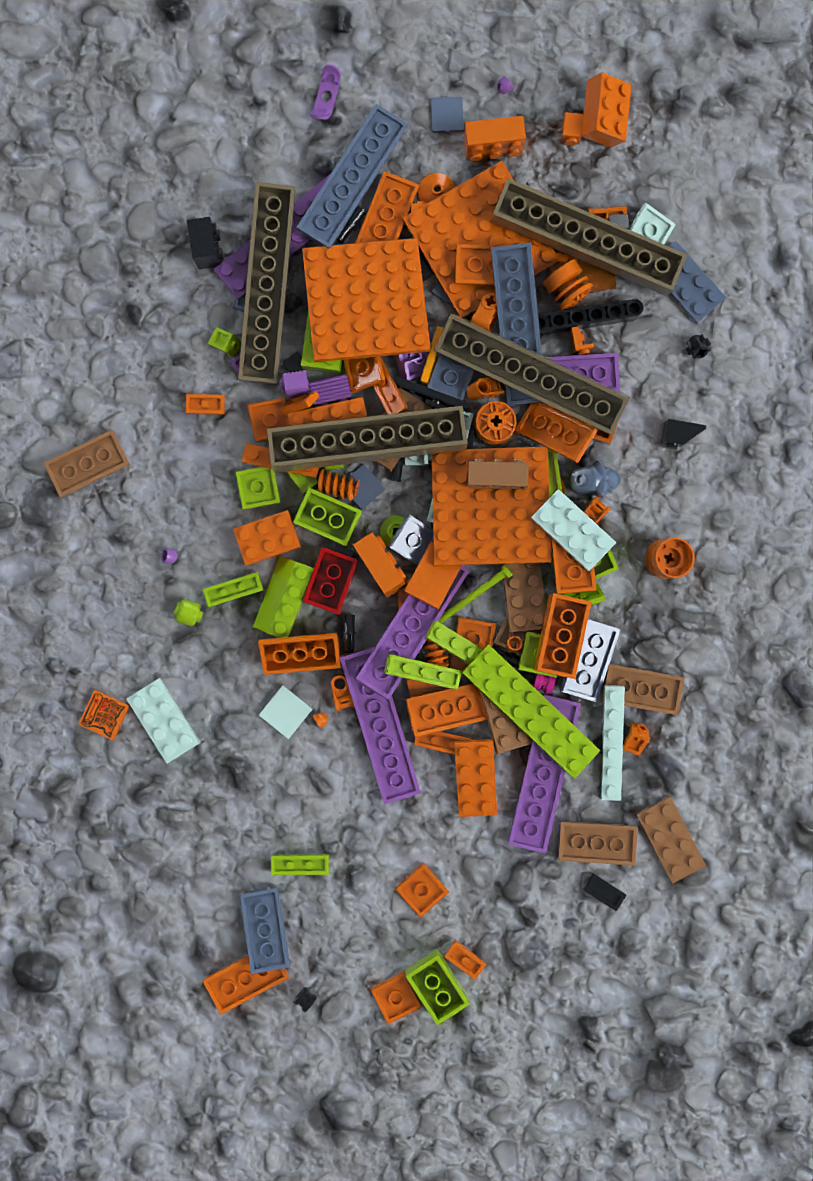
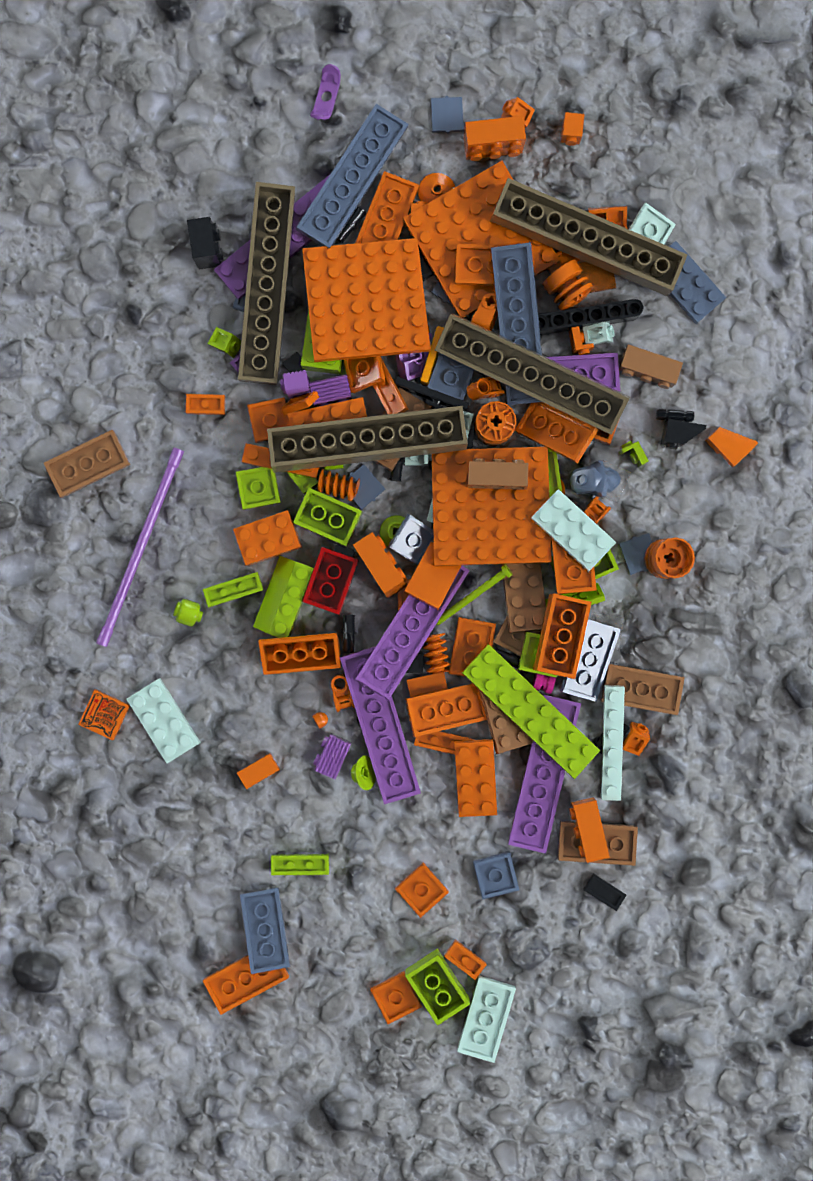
medium lavender hinge [161,548,178,564] -> none
light aqua tile [259,685,313,739] -> none
black wheel [293,987,317,1013] -> none
lime tile [384,654,462,690] -> none
lime plate [425,621,483,664] -> none
medium lavender hinge [497,76,514,94] -> none
orange hinge [507,636,523,653] -> none
orange brick [581,72,632,148] -> none
tile [608,214,629,229] -> none
medium nougat plate [636,796,706,884] -> none
black gear [686,334,711,359] -> none
none -> medium lavender piece [96,447,184,647]
none -> orange tile [237,753,280,789]
none -> medium lavender brick [313,734,352,780]
none -> lime piece [351,755,376,790]
none -> light aqua plate [457,975,516,1063]
none -> sand blue tile [473,852,519,900]
none -> orange bracket [501,97,535,127]
none -> orange brick [569,797,610,863]
none -> light aqua bracket [583,321,615,345]
none -> lime bracket [618,441,649,467]
none -> medium nougat brick [619,344,683,389]
none -> sand blue piece [619,533,652,575]
none -> black axle [656,409,695,422]
none -> orange slope [705,427,758,467]

